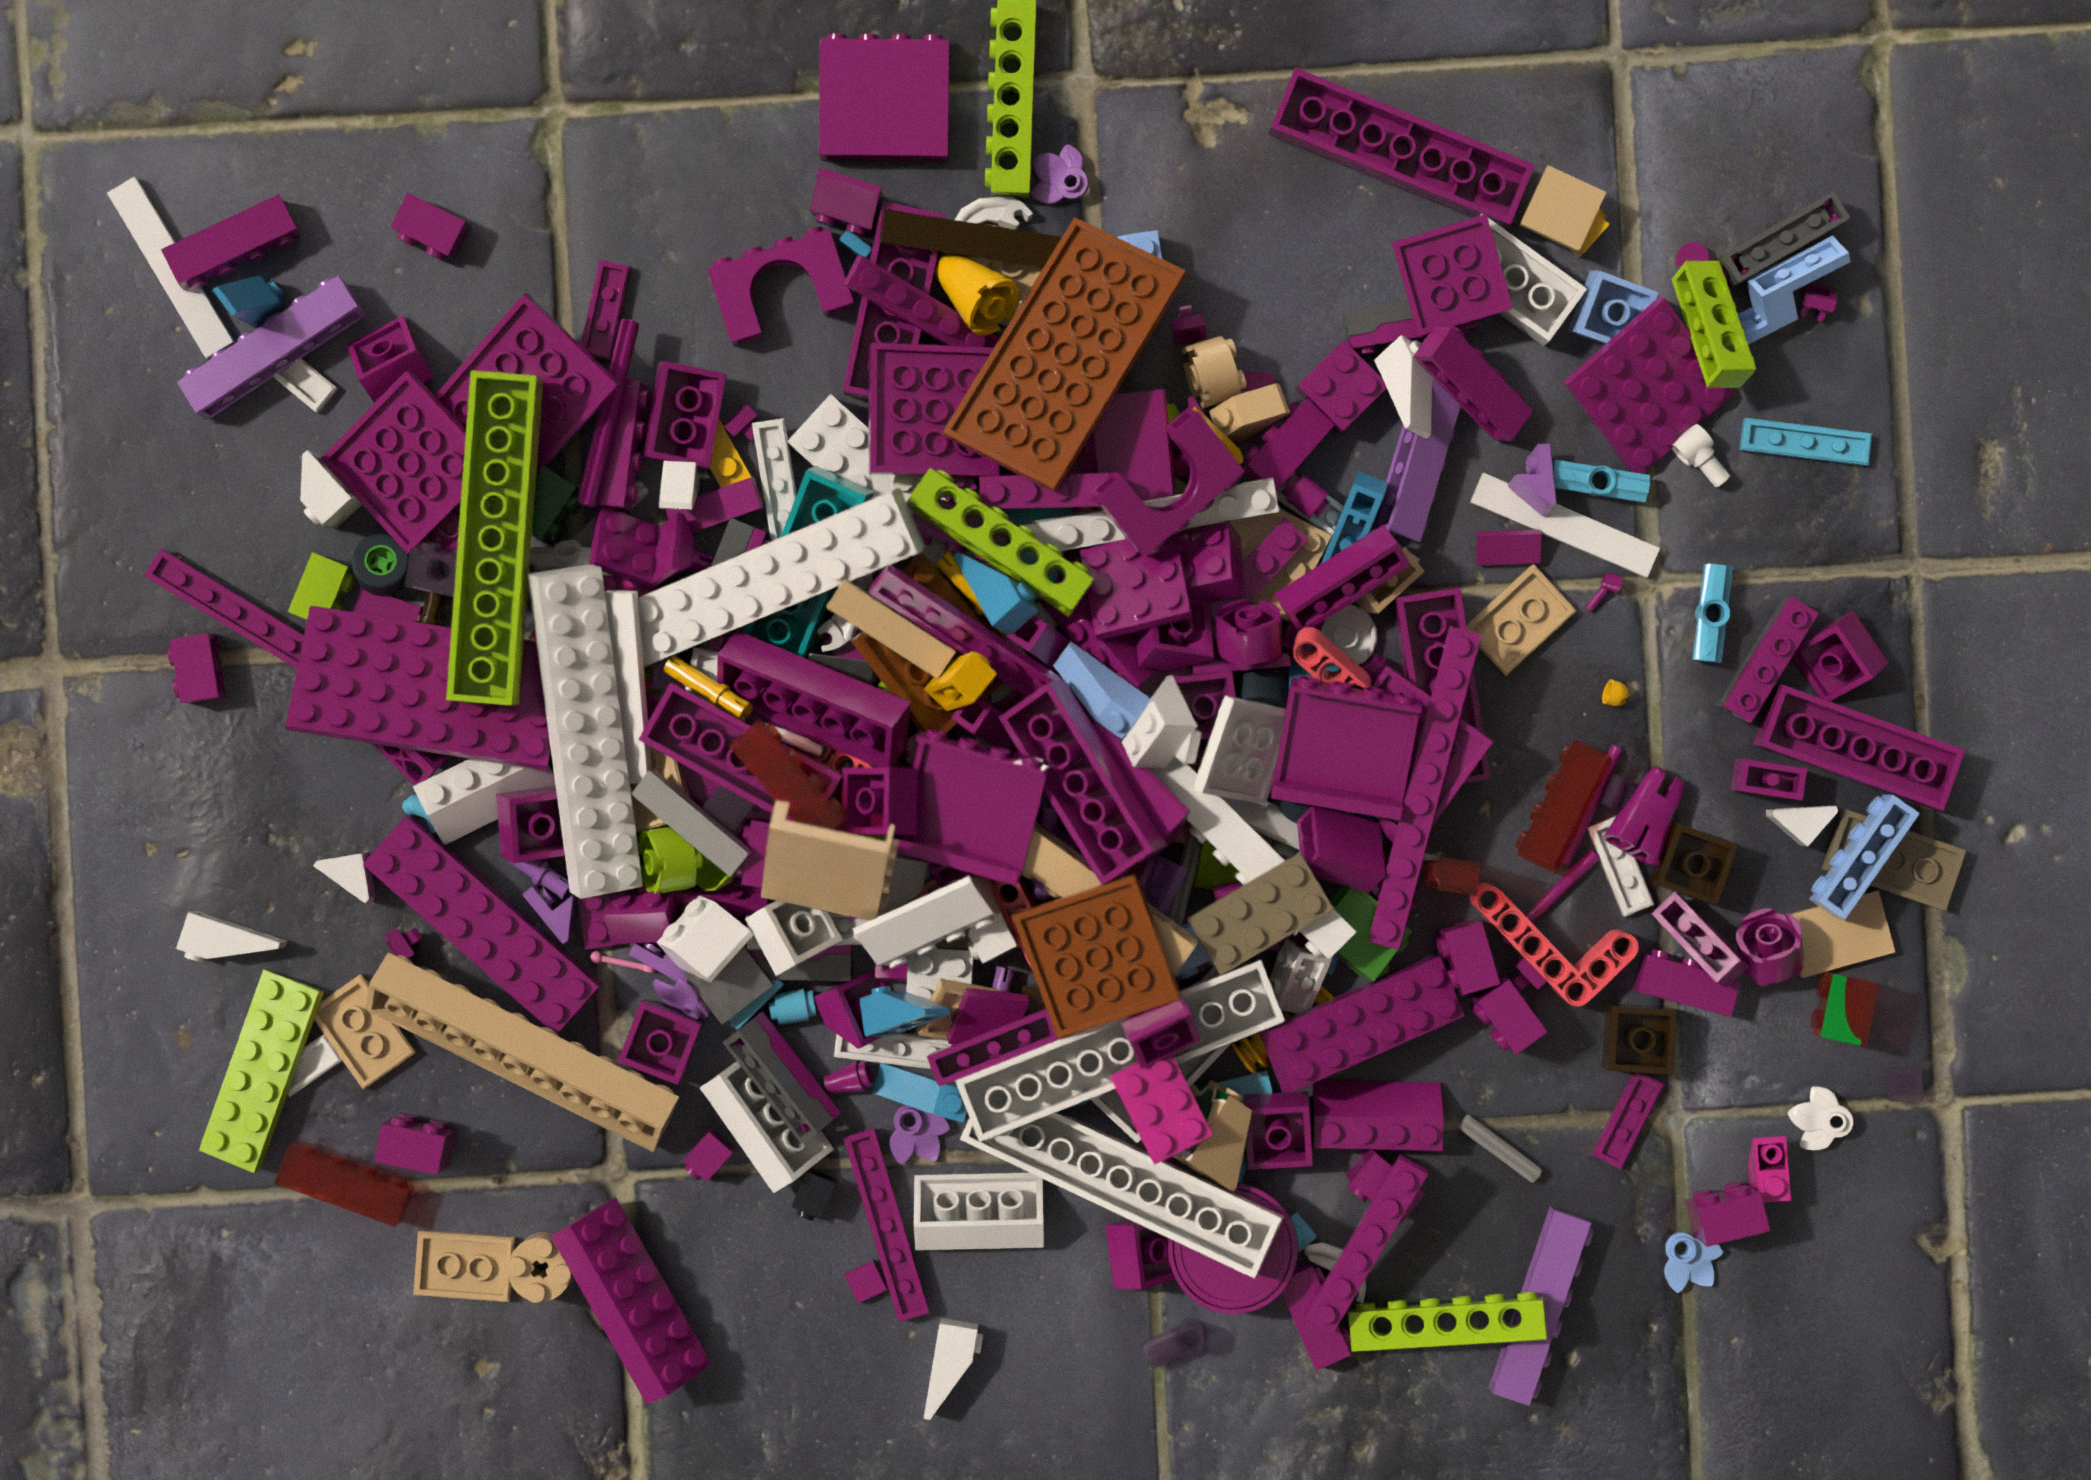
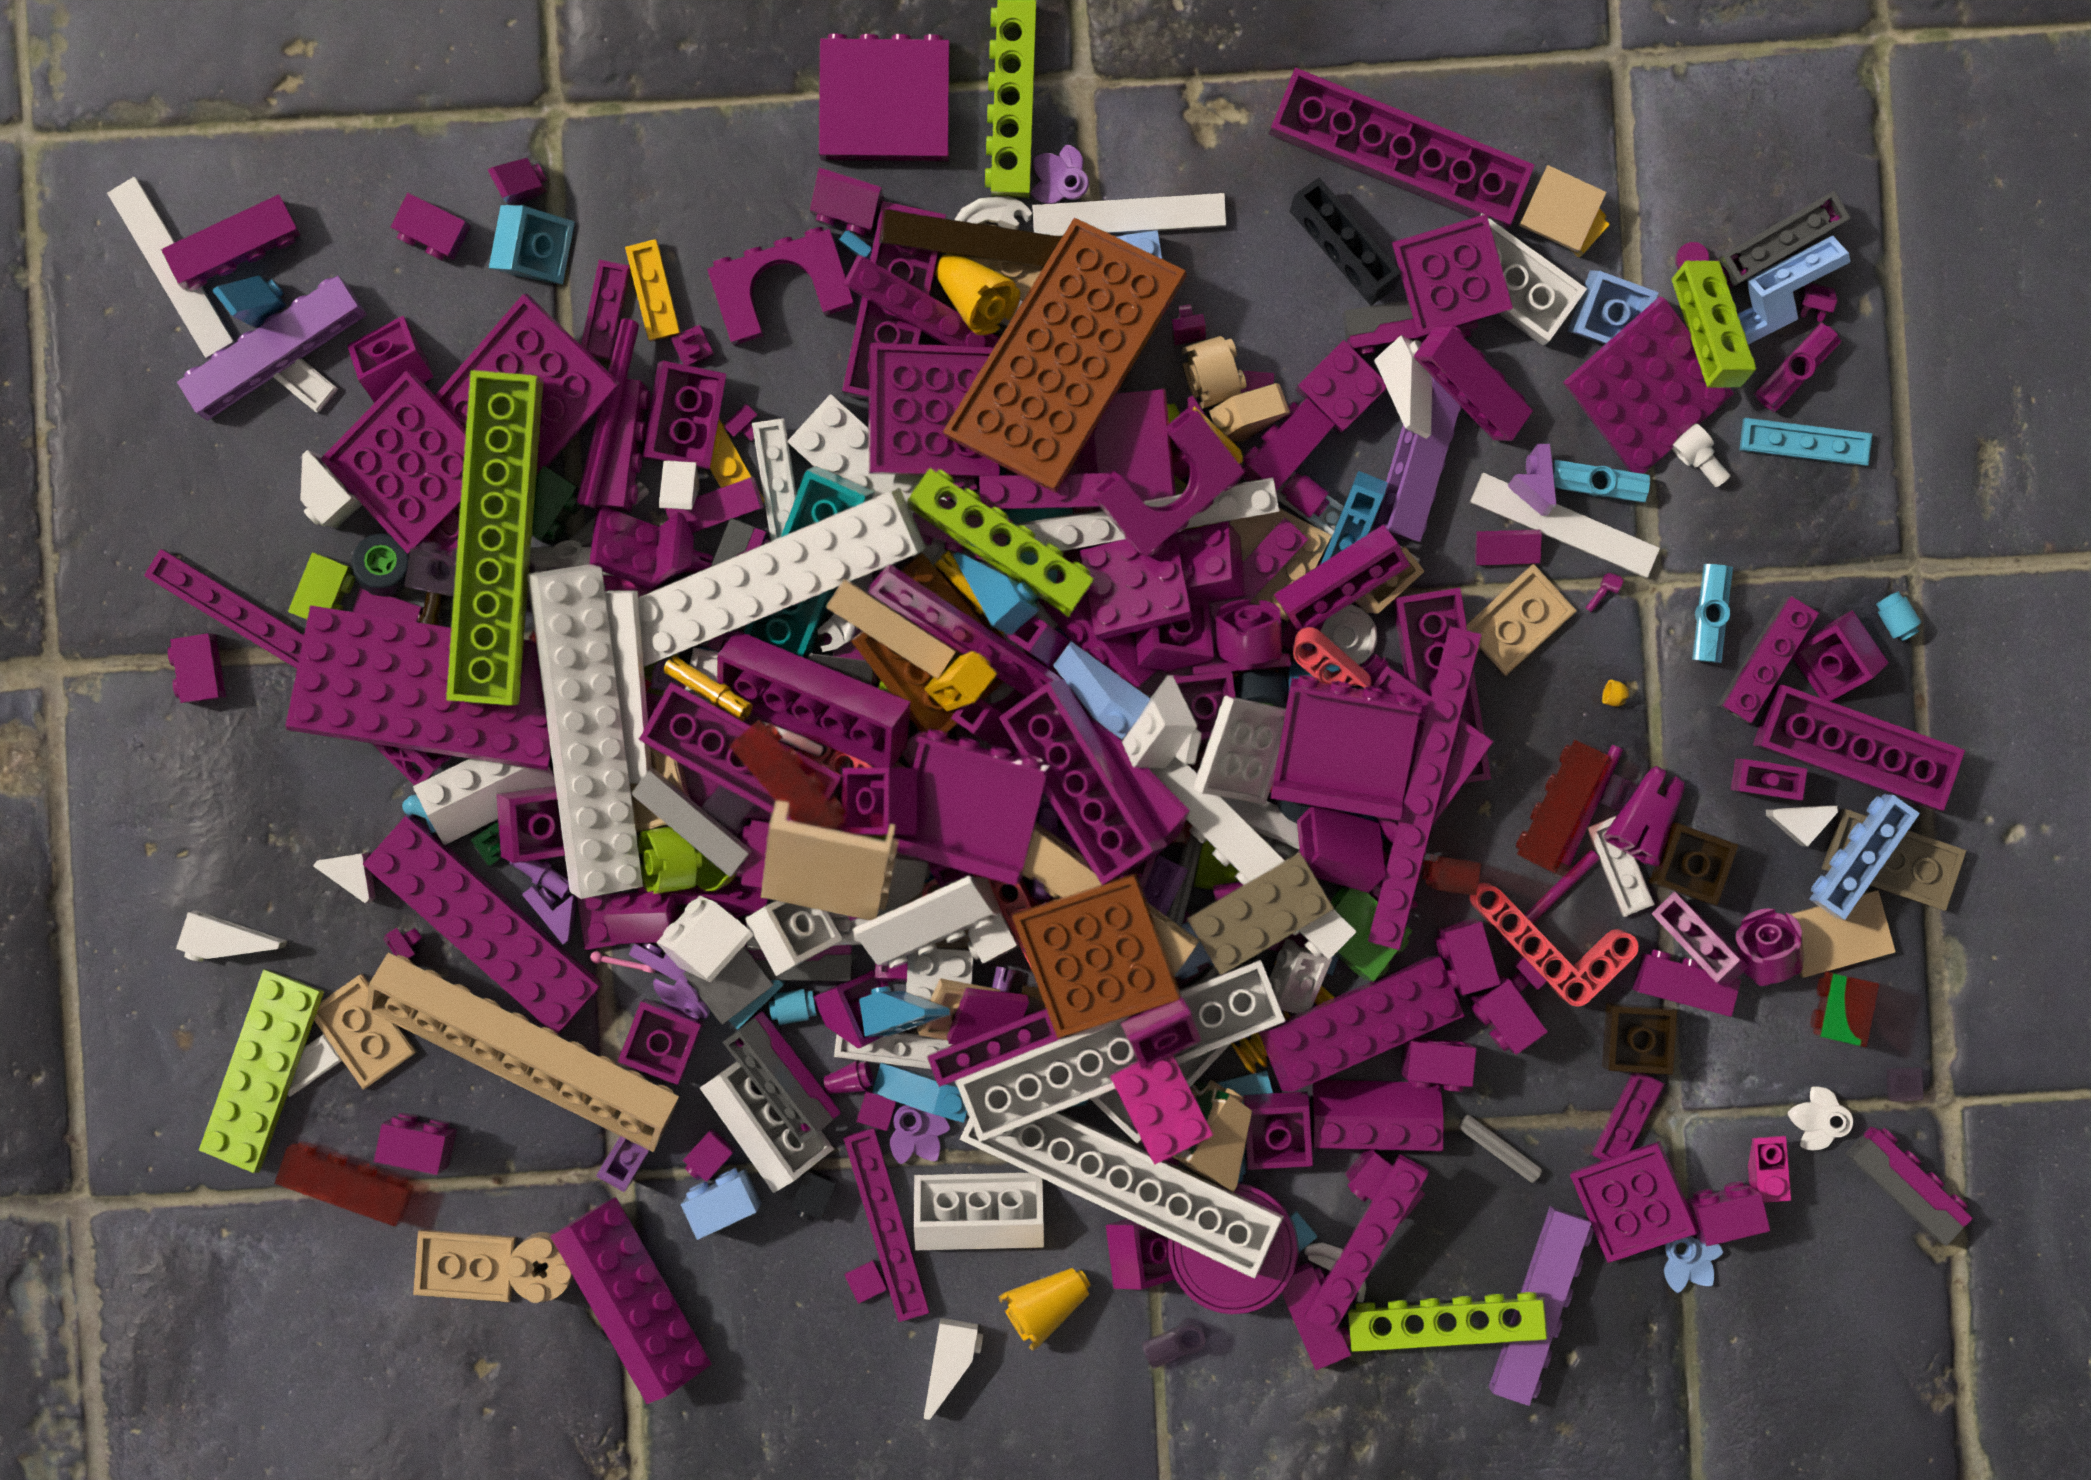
none -> dark green tile [471,822,502,866]
none -> magenta slope [488,158,547,205]
none -> medium azure slope [489,205,575,284]
none -> medium lavender slope [596,1136,650,1192]
none -> yellow plate [625,239,681,342]
none -> magenta tile [671,324,714,366]
none -> light blue brick [681,1167,762,1240]
none -> magenta tile [856,1090,896,1131]
none -> yellow cone [998,1268,1091,1351]
none -> white tile [1032,193,1226,237]
none -> black brick [1290,177,1402,306]
none -> magenta brick [1400,1037,1476,1092]
none -> magenta plate [1570,1141,1699,1263]
none -> magenta piece [1754,322,1841,412]
none -> piece [1845,1126,1973,1246]
none -> medium azure brick [1876,591,1922,641]

